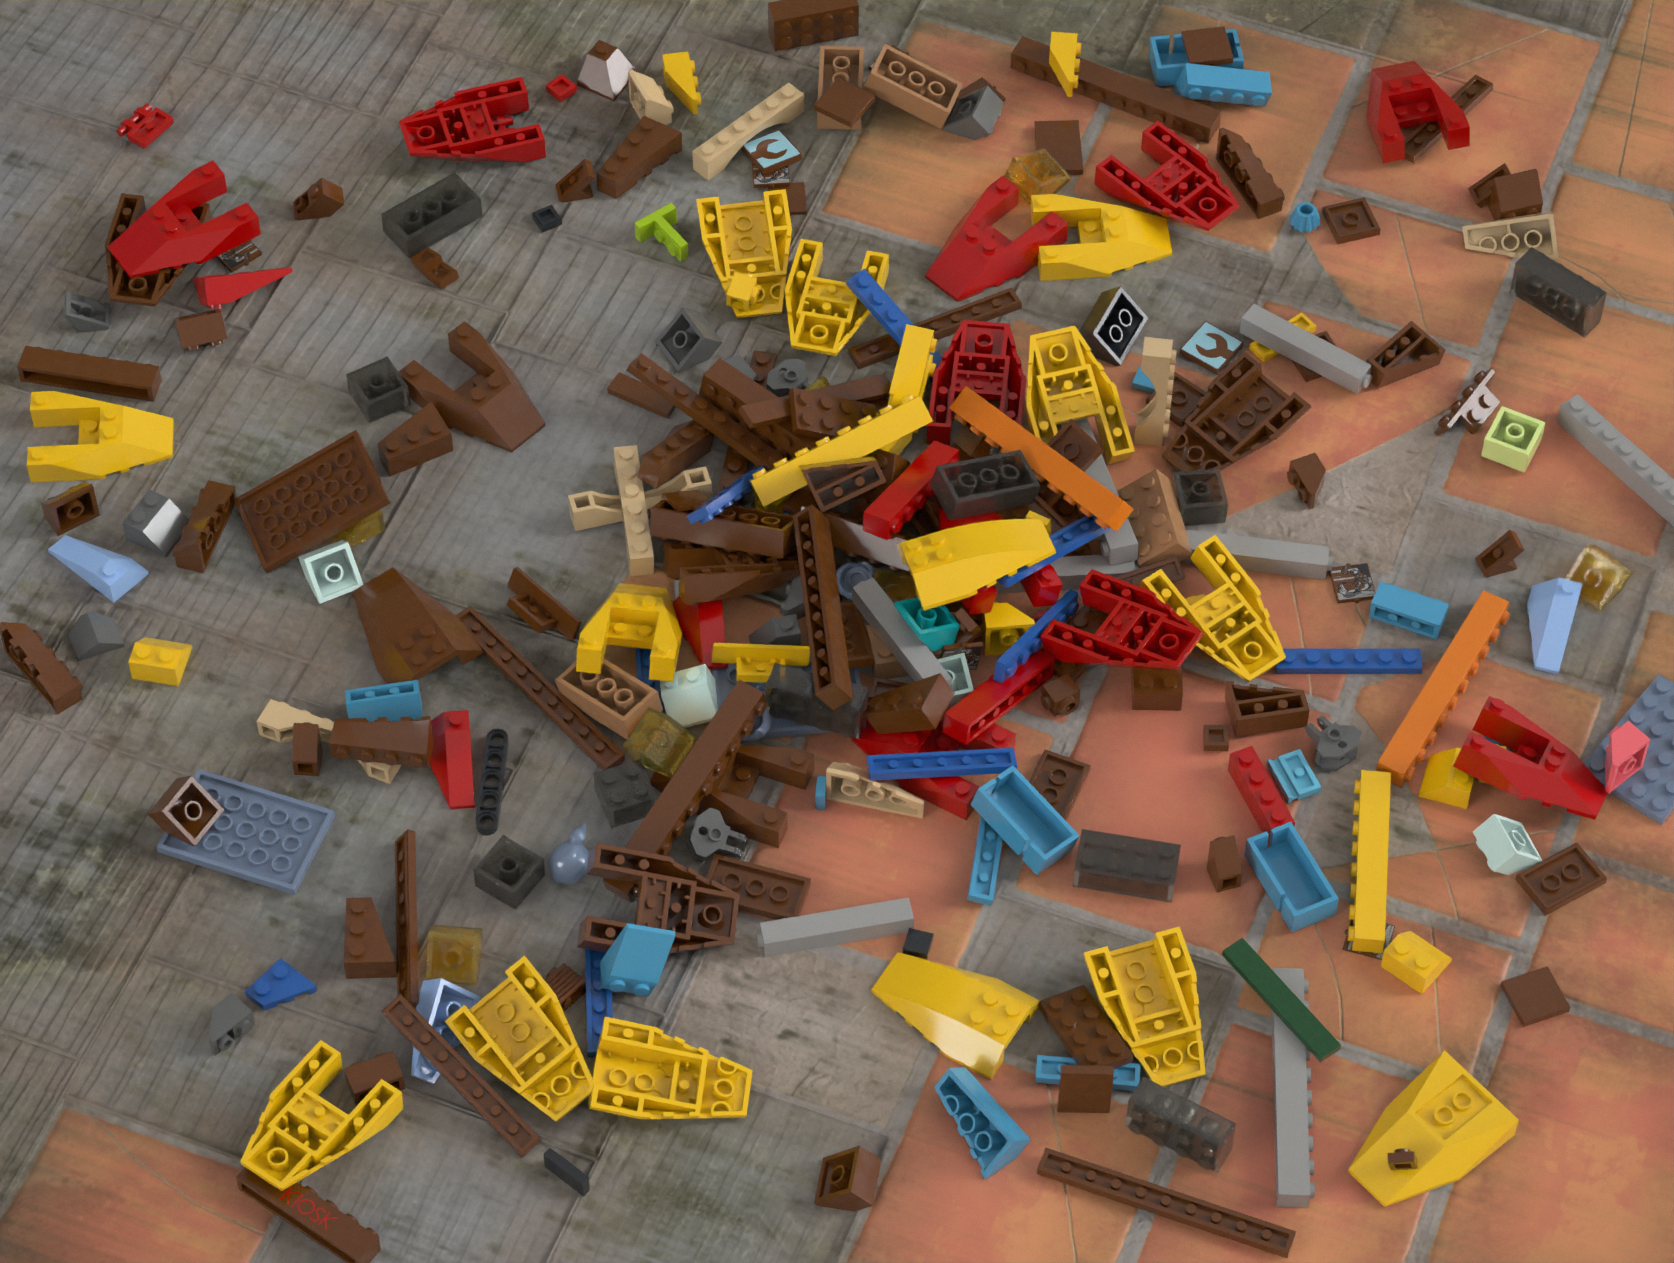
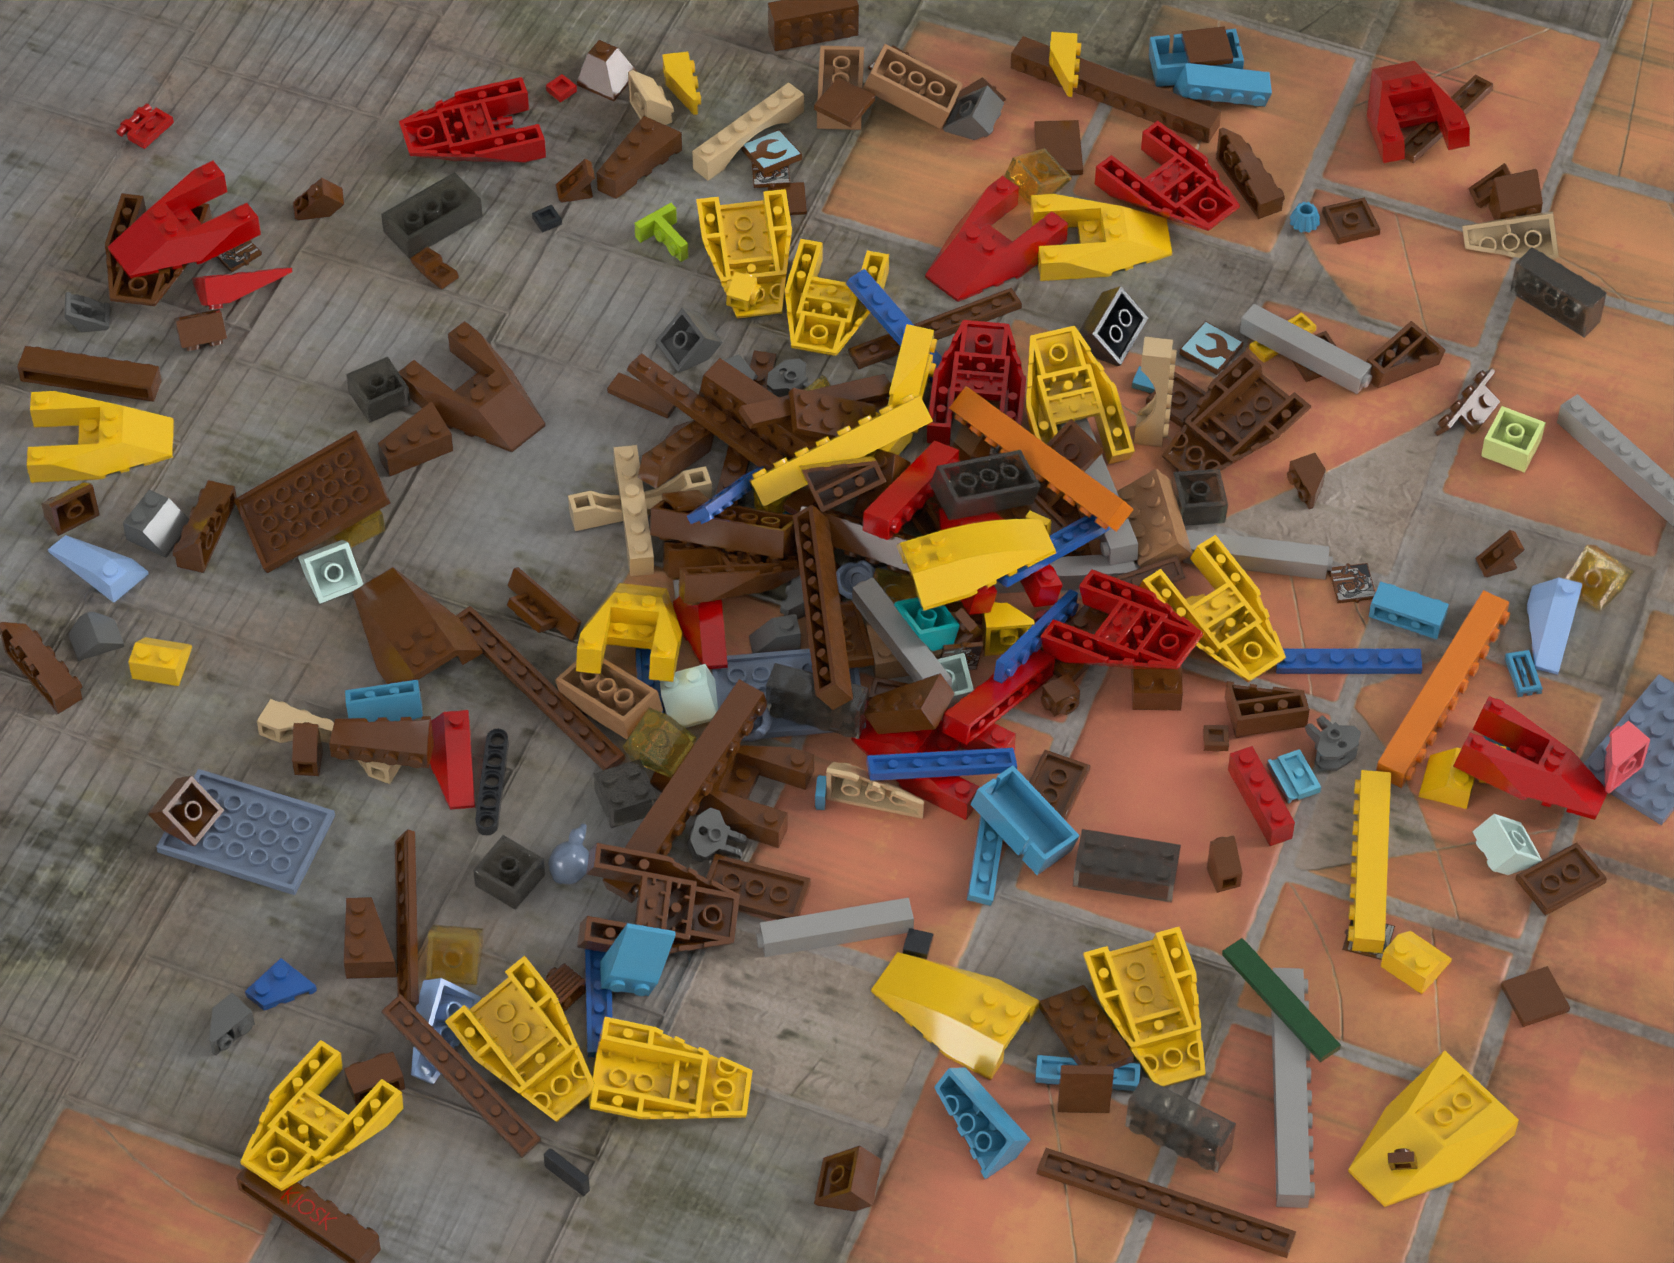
yellow bracket [712,643,810,683] -> none
dark azure piece [1244,822,1339,933] -> none
none -> dark azure tile [1505,650,1543,697]

